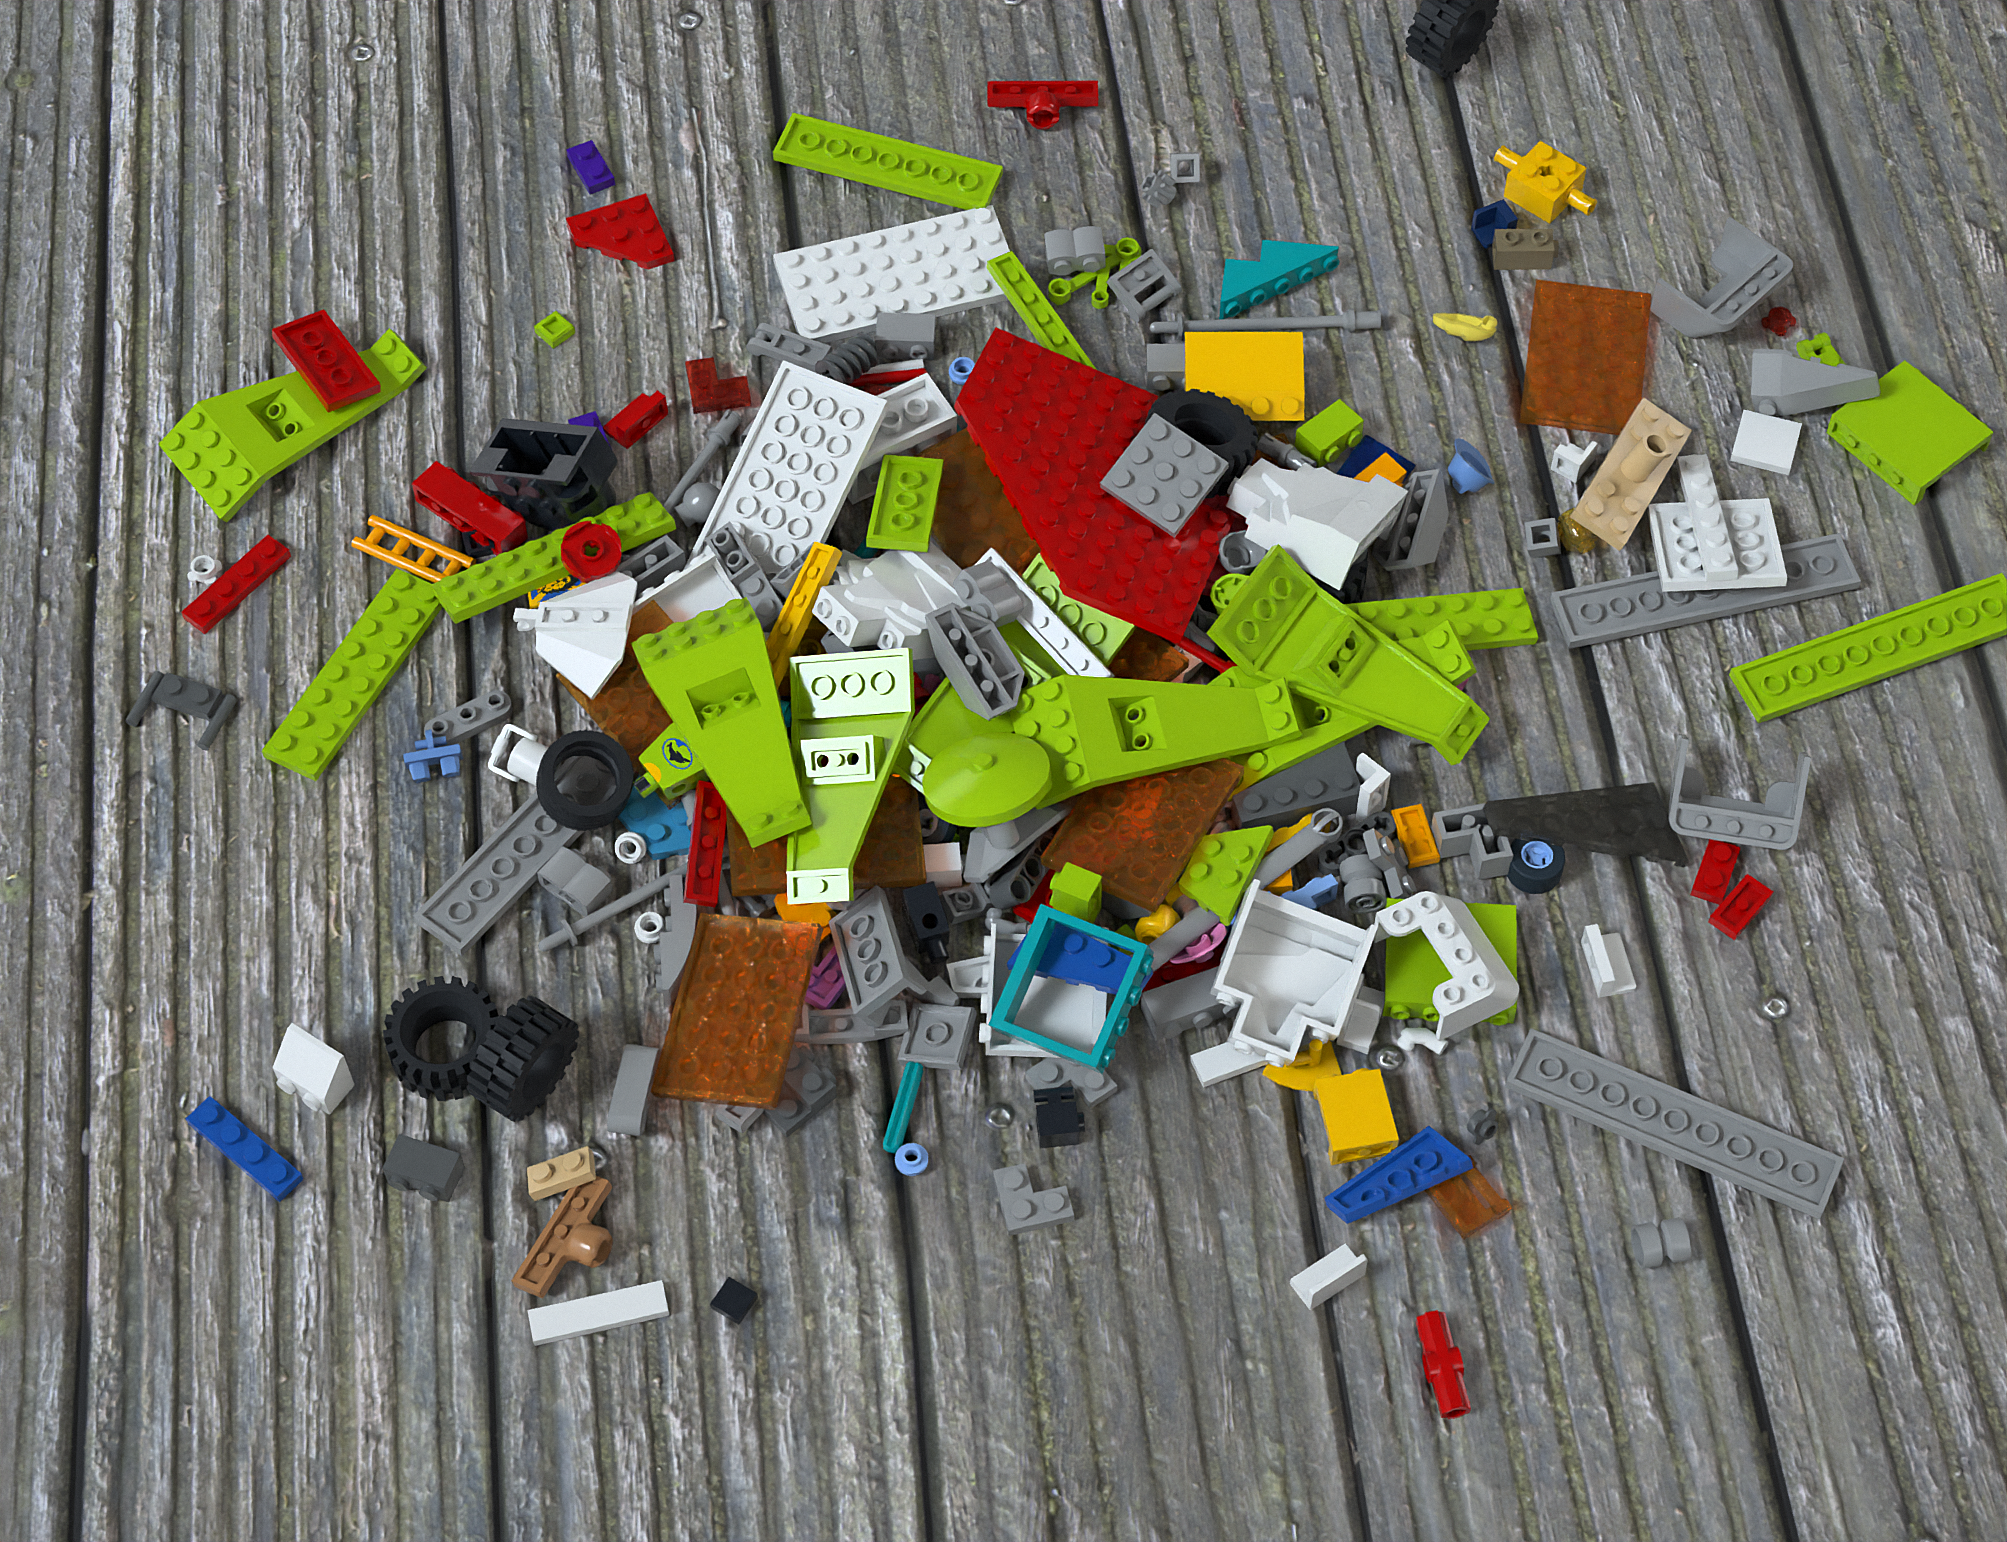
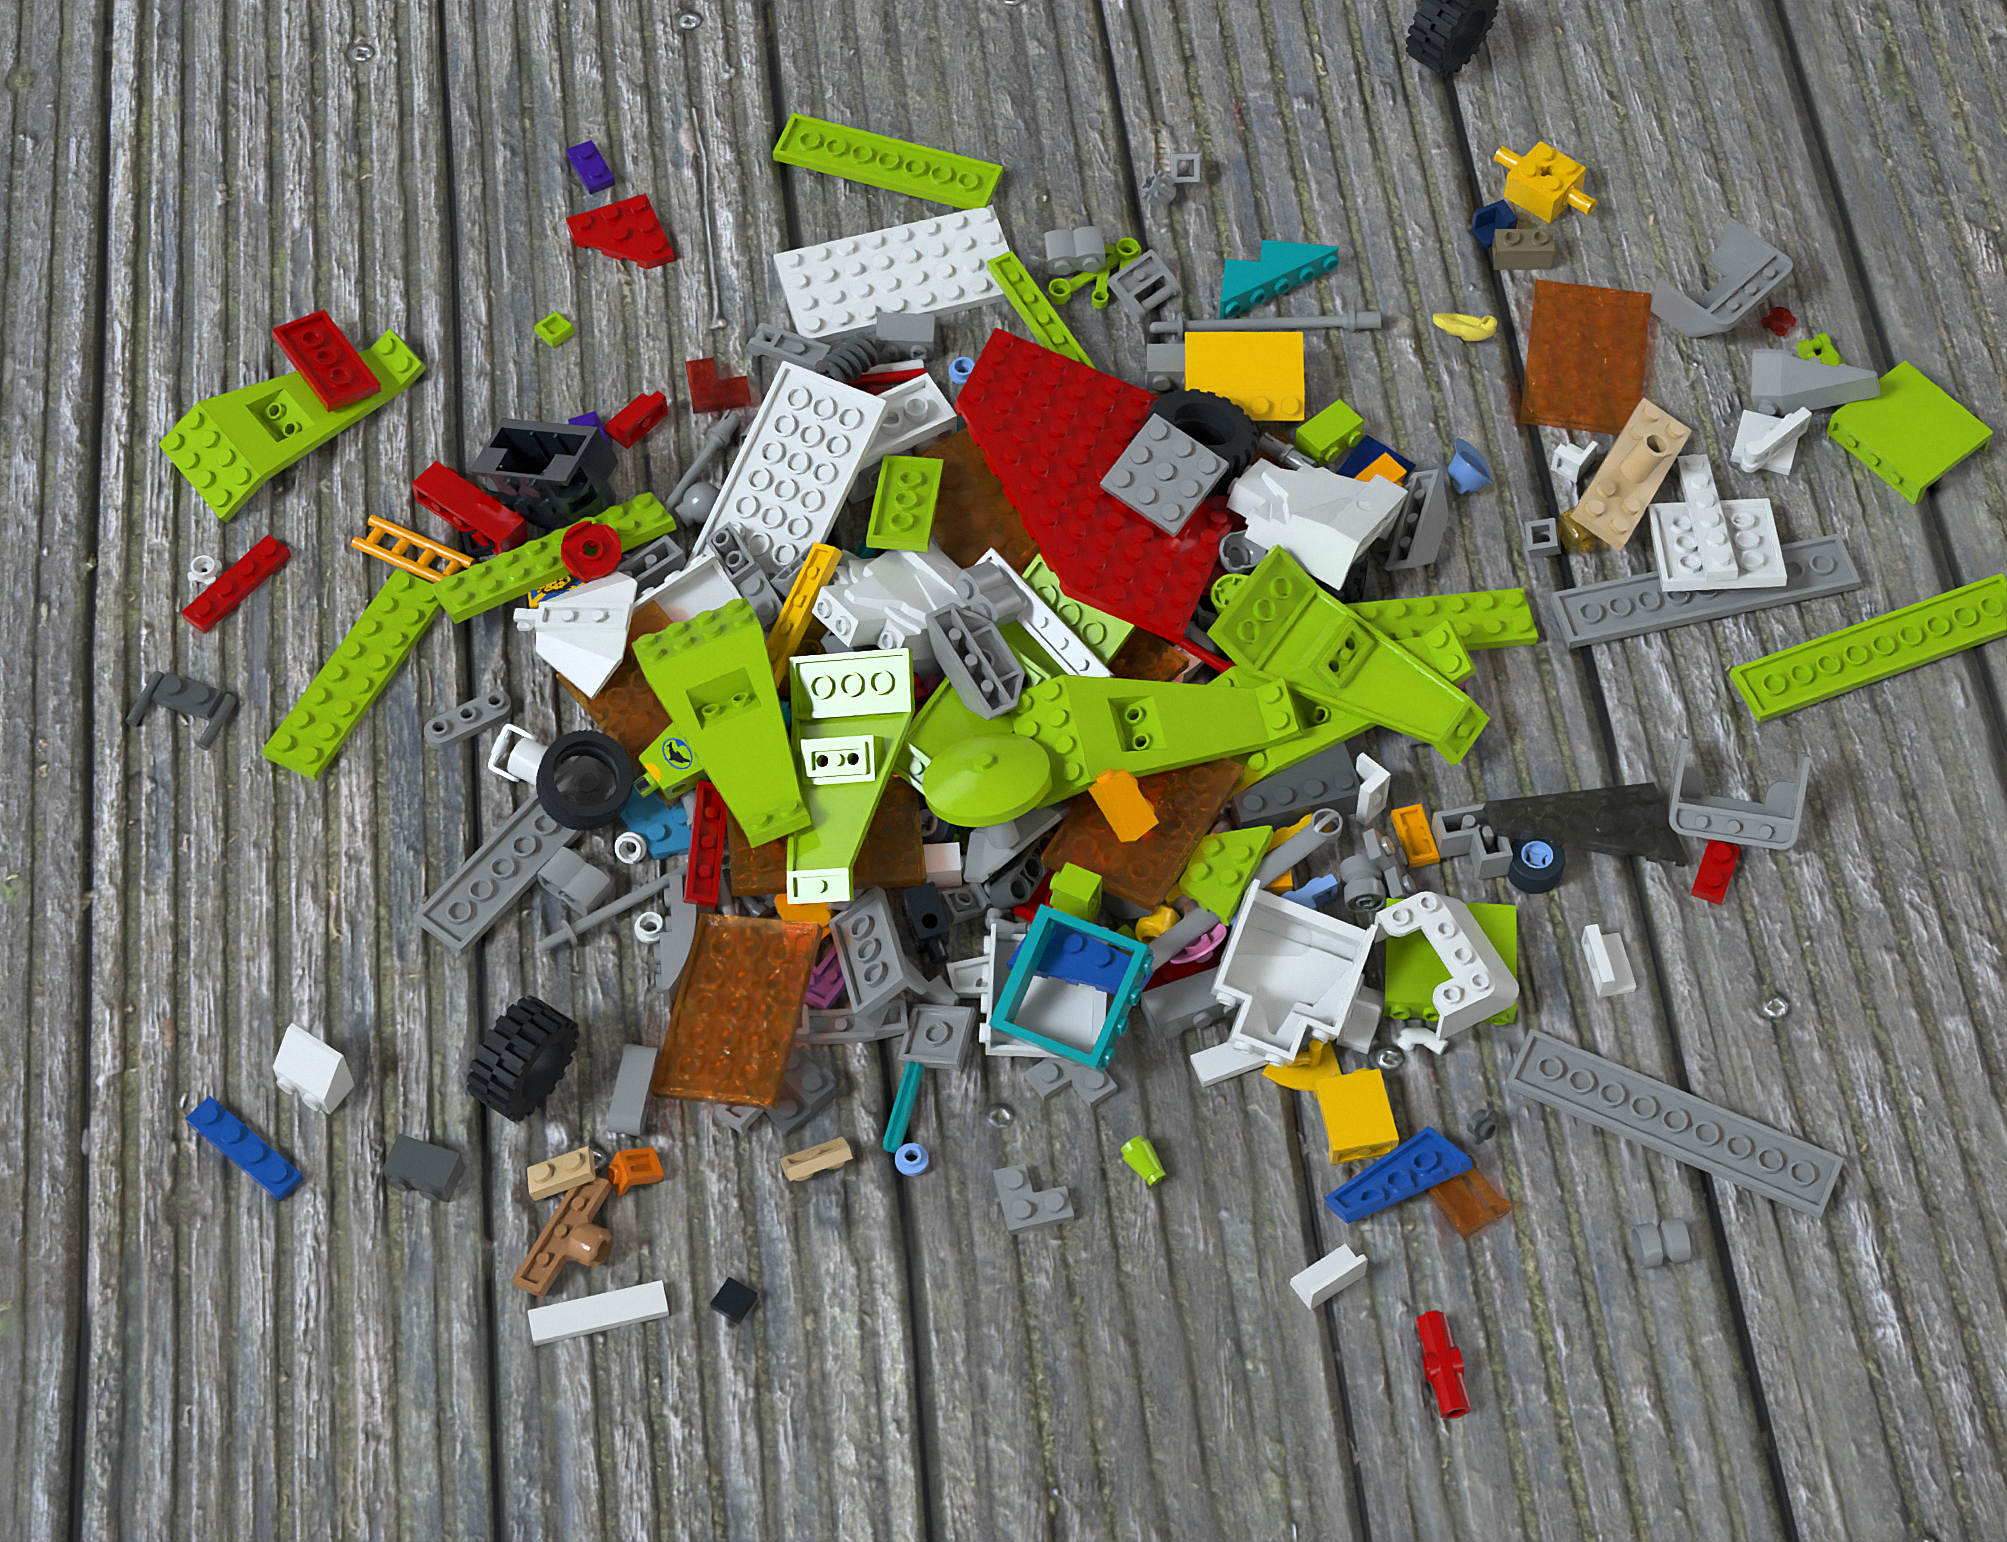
black tyre [383,976,499,1101] -> none
medium blue hips [403,729,463,783] -> none
red plate [987,80,1098,130] -> none
black brick [1033,1086,1085,1149] -> none
dark grey beam [1318,811,1396,877] -> none
red plate [1708,874,1774,941] -> none
none -> orange bracket [607,1147,664,1196]
none -> tan plate [780,1137,853,1181]
none -> light orange brick [1087,768,1159,842]
none -> lime cone [1120,1135,1166,1186]
none -> white plate [1740,406,1812,473]

